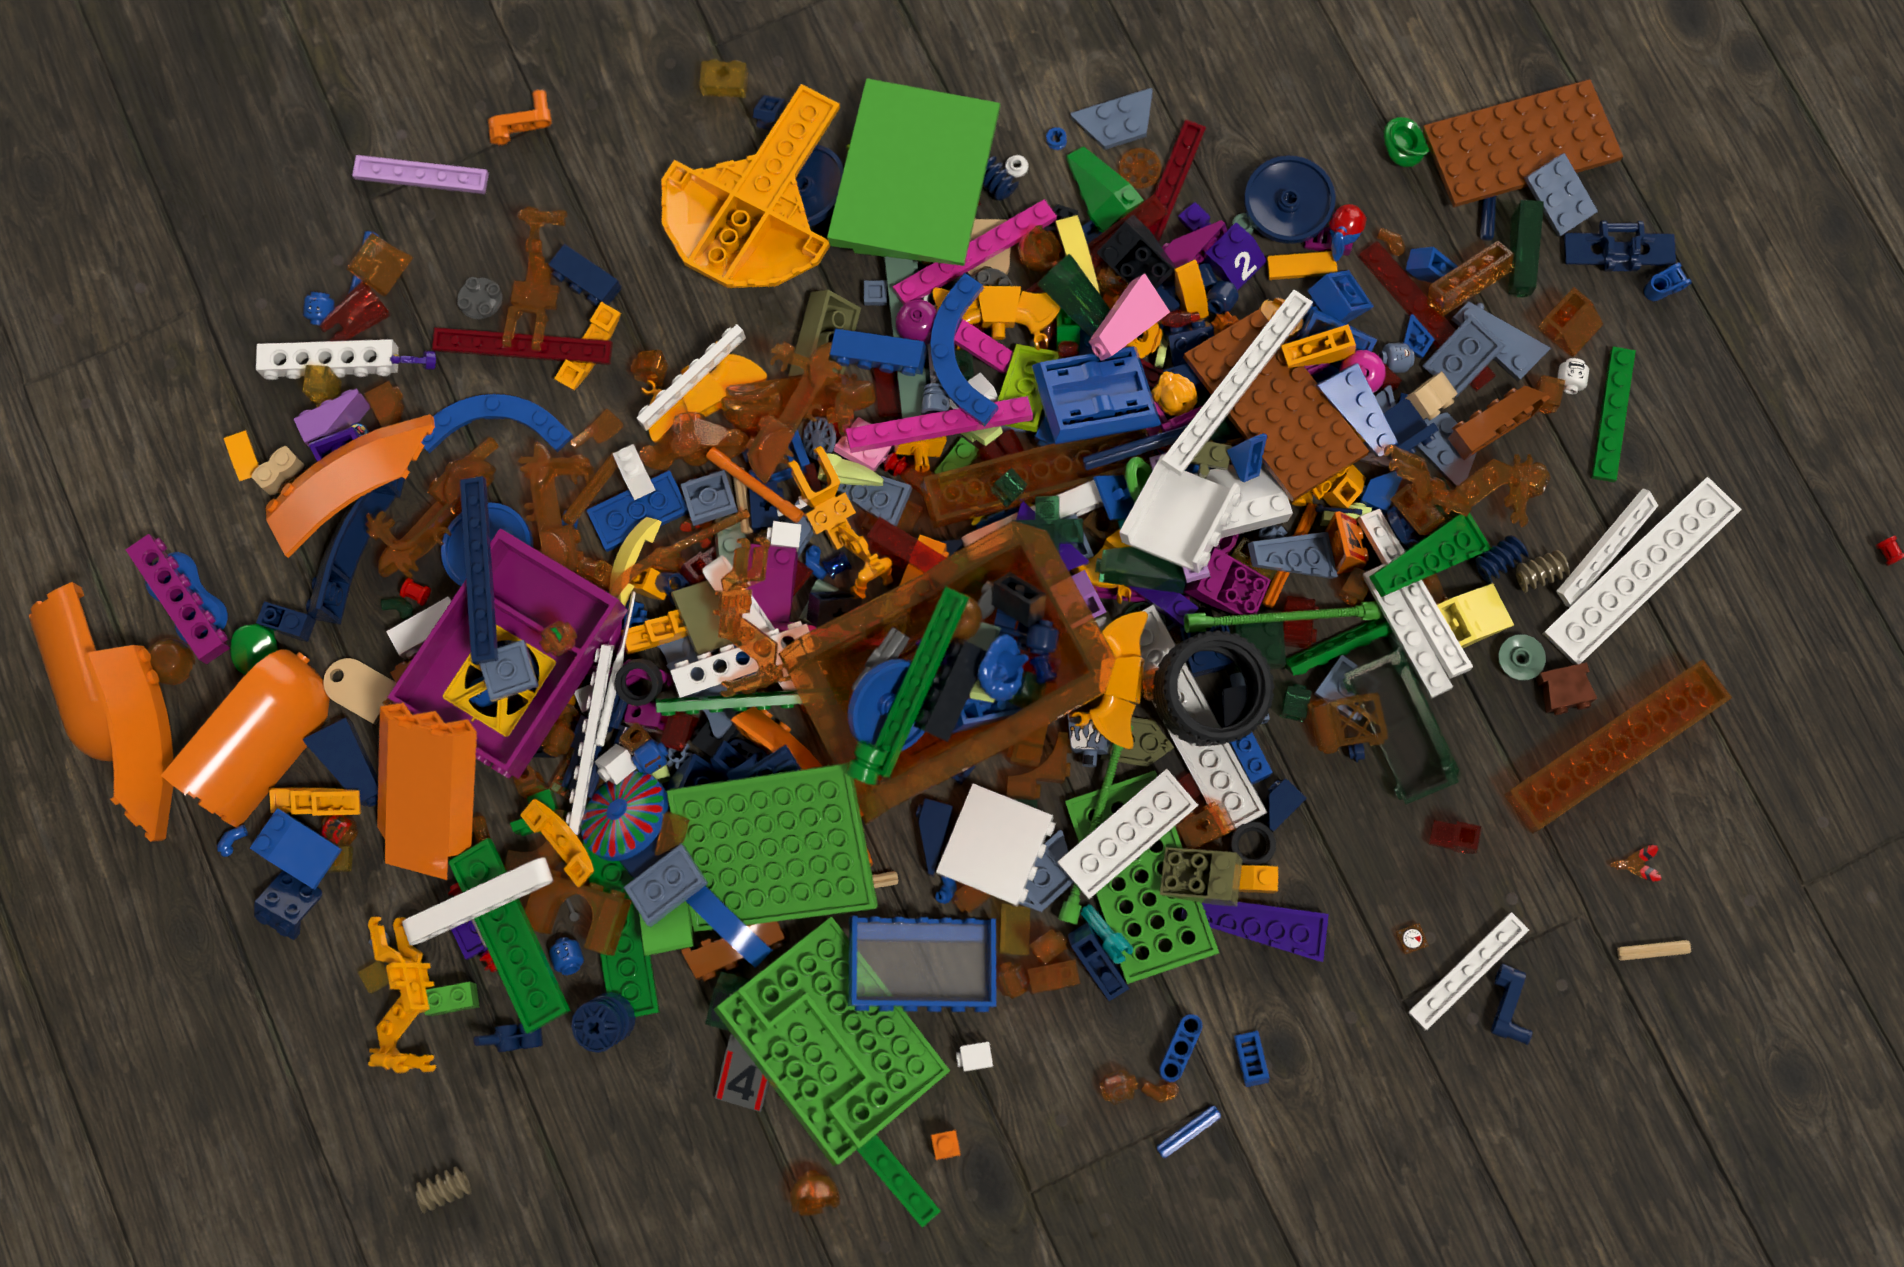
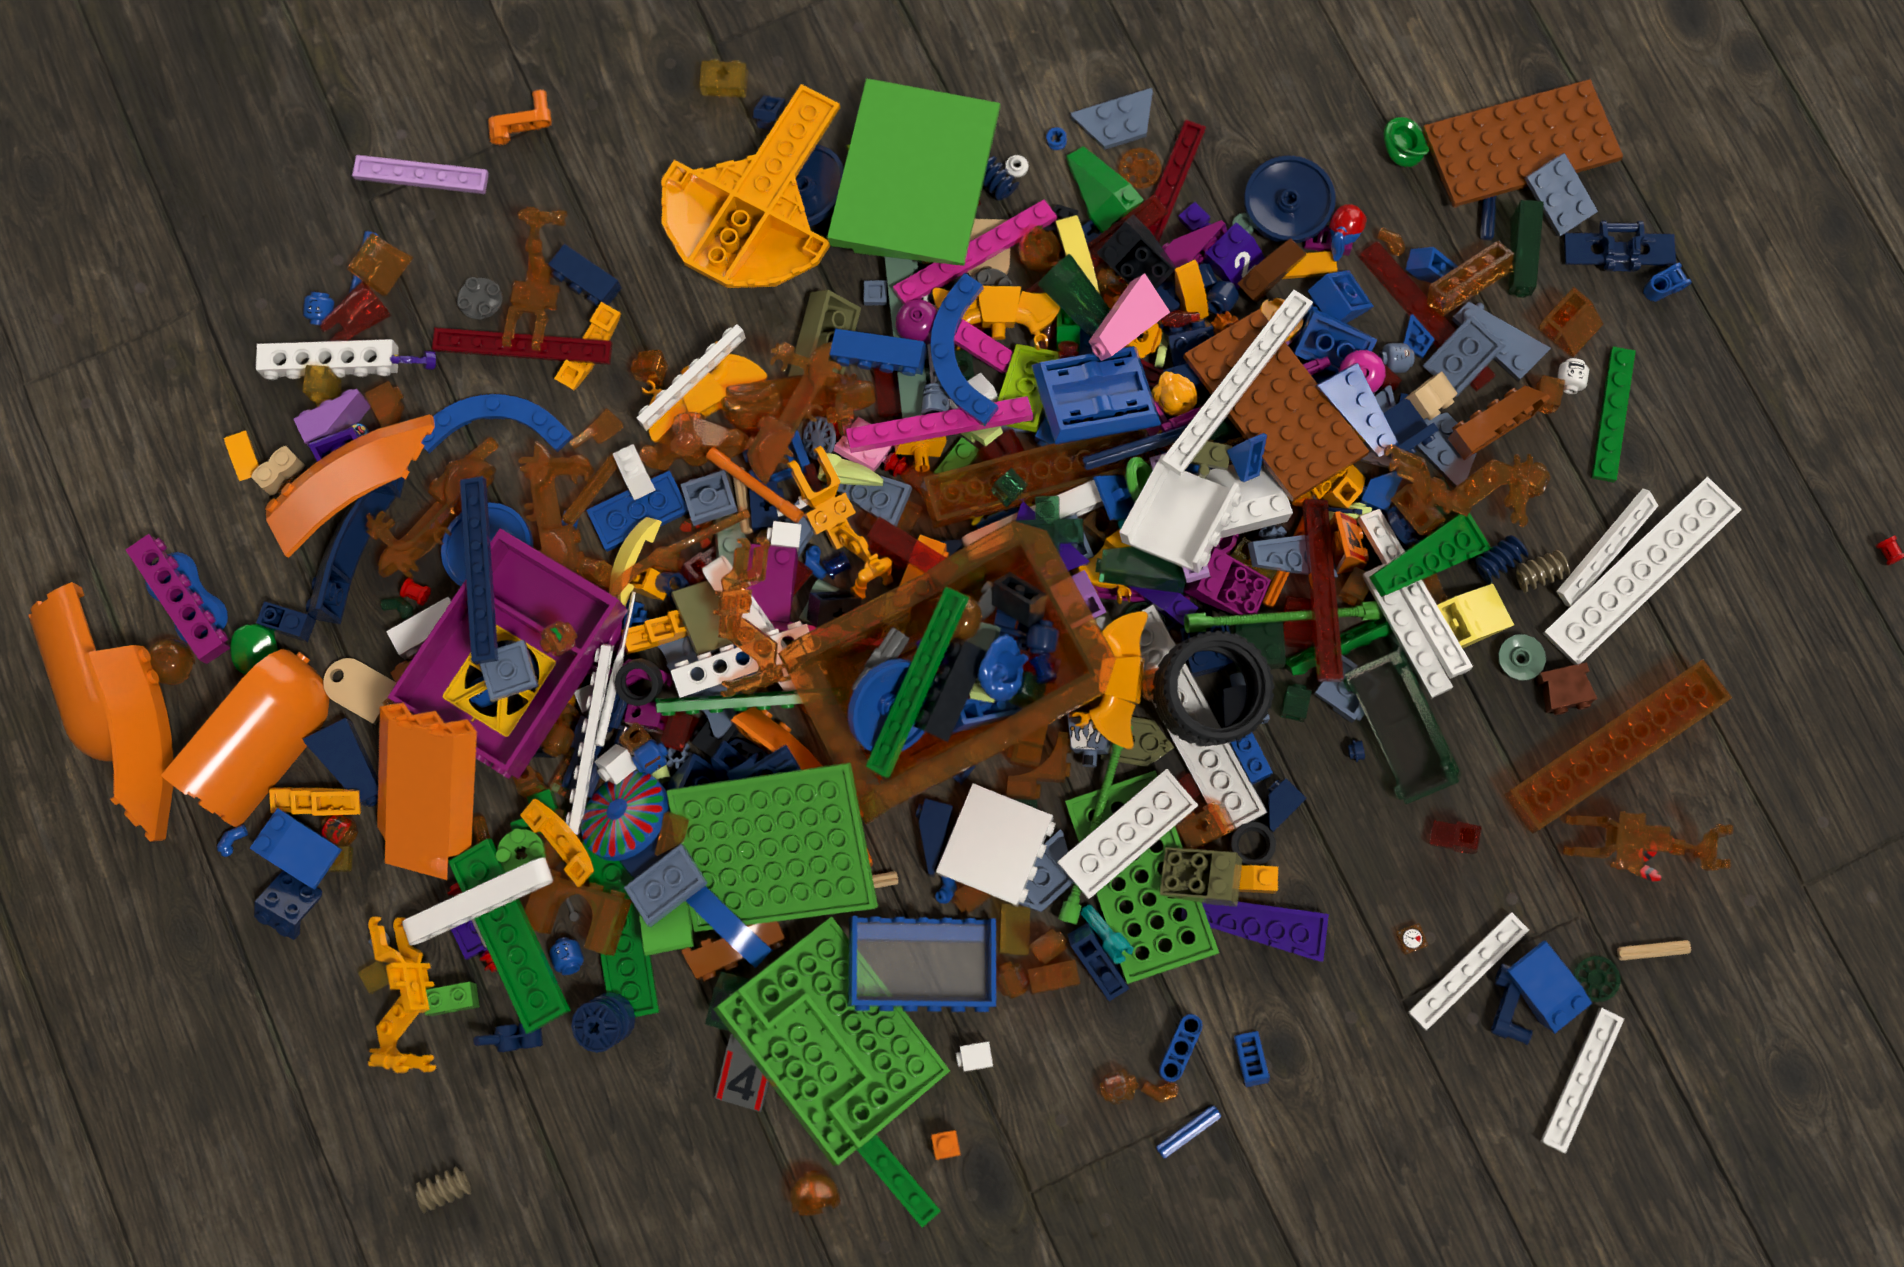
green wheel [846,740,888,785] -> none
light orange slope [1281,324,1356,368] -> none
clear orange piece [1307,692,1389,754] -> none
none -> bright green plate [496,829,546,873]
none -> reddish brown slope [1237,238,1307,303]
none -> clear red plate [1302,499,1344,682]
none -> blue slope [1507,940,1592,1034]
none -> white plate [1540,1008,1624,1153]
none -> clear orange piece [1563,811,1733,871]
none -> clear green wheel [1574,956,1621,1002]

